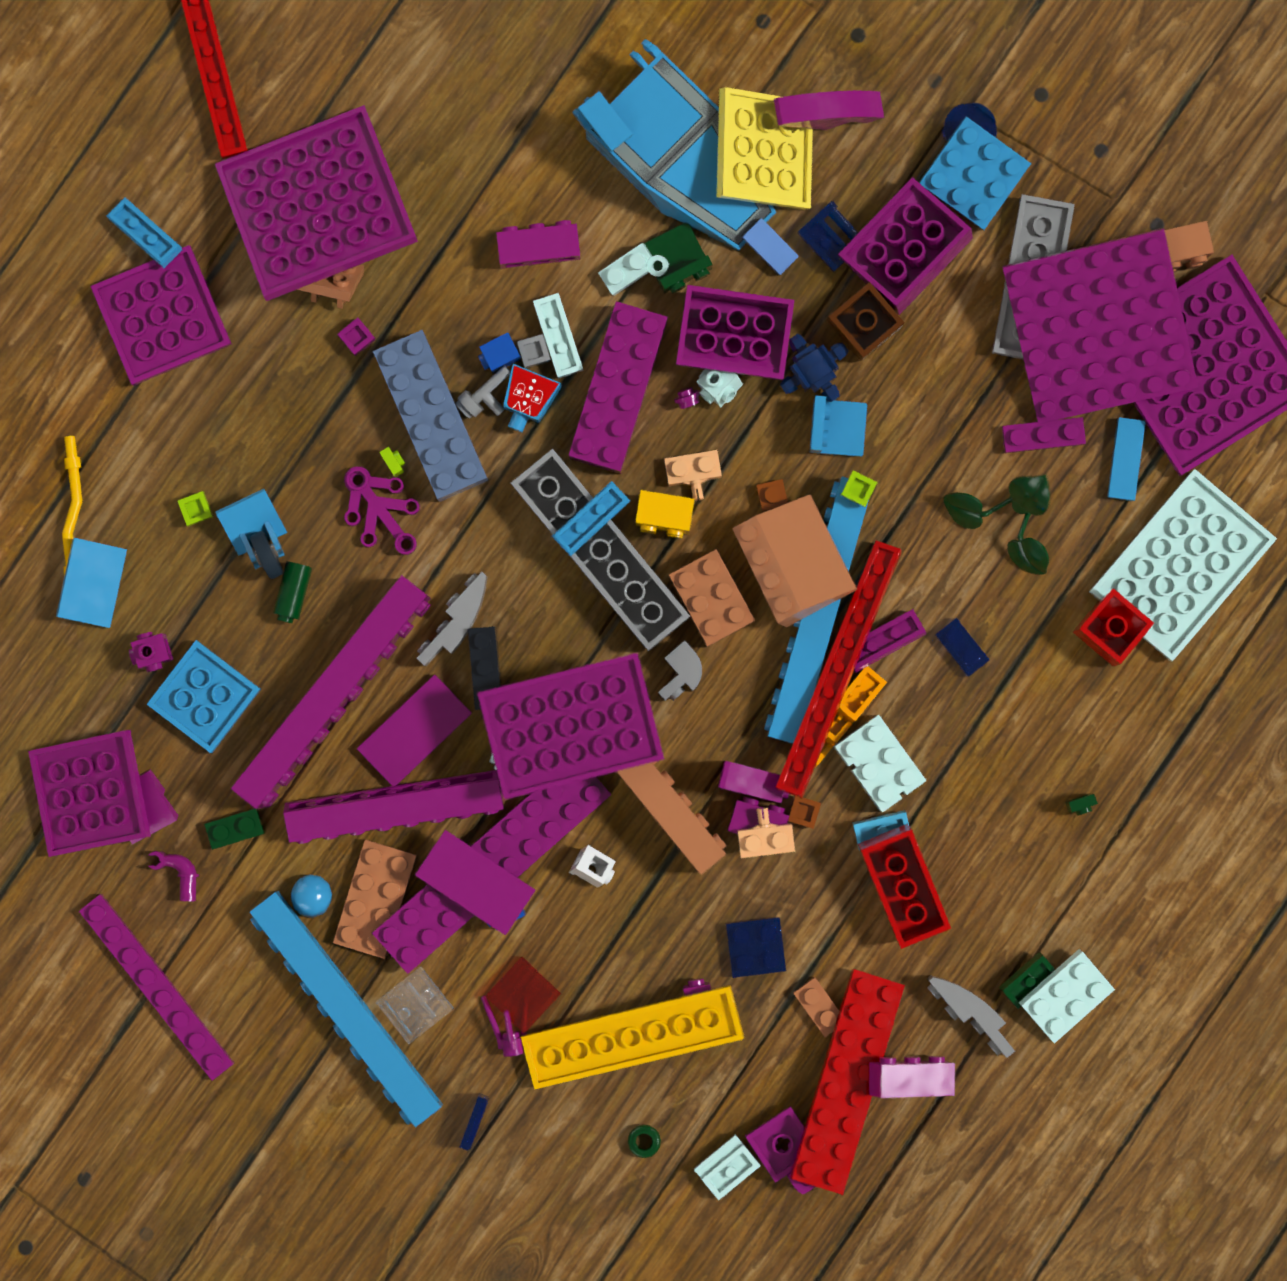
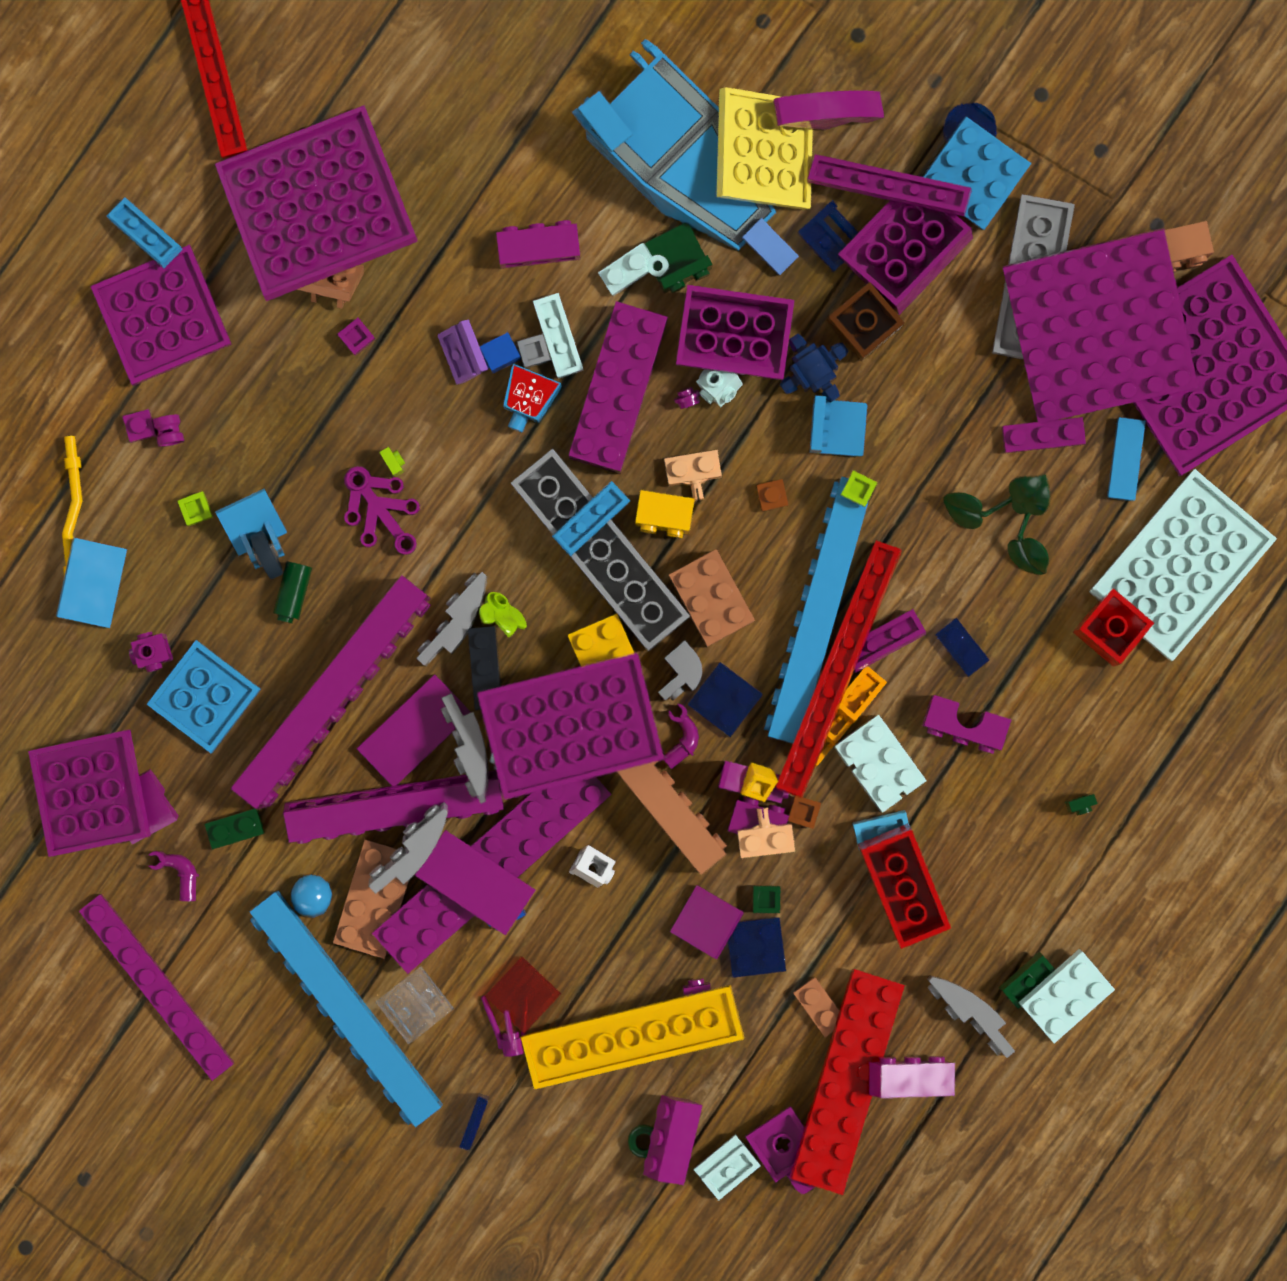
sand blue brick [373,330,489,502] -> none
light grey piece [456,365,511,419] -> none
nougat slope [732,495,857,627] -> none
none -> magenta plate [123,409,157,443]
none -> magenta wheel [153,414,184,447]
none -> light grey slope [368,802,448,894]
none -> medium lavender plate [437,320,488,385]
none -> light grey slope [441,694,489,804]
none -> lime plate [479,592,527,637]
none -> yellow brick [568,614,634,667]
none -> magenta brick [643,1095,703,1185]
none -> magenta piece [663,704,699,769]
none -> magenta tile [670,885,744,959]
none -> clear blue plate [688,662,763,737]
none -> yellow slope [741,763,778,802]
none -> dark green plate [753,885,781,913]
none -> magenta plate [808,154,972,216]
none -> magenta arch [922,695,1011,754]

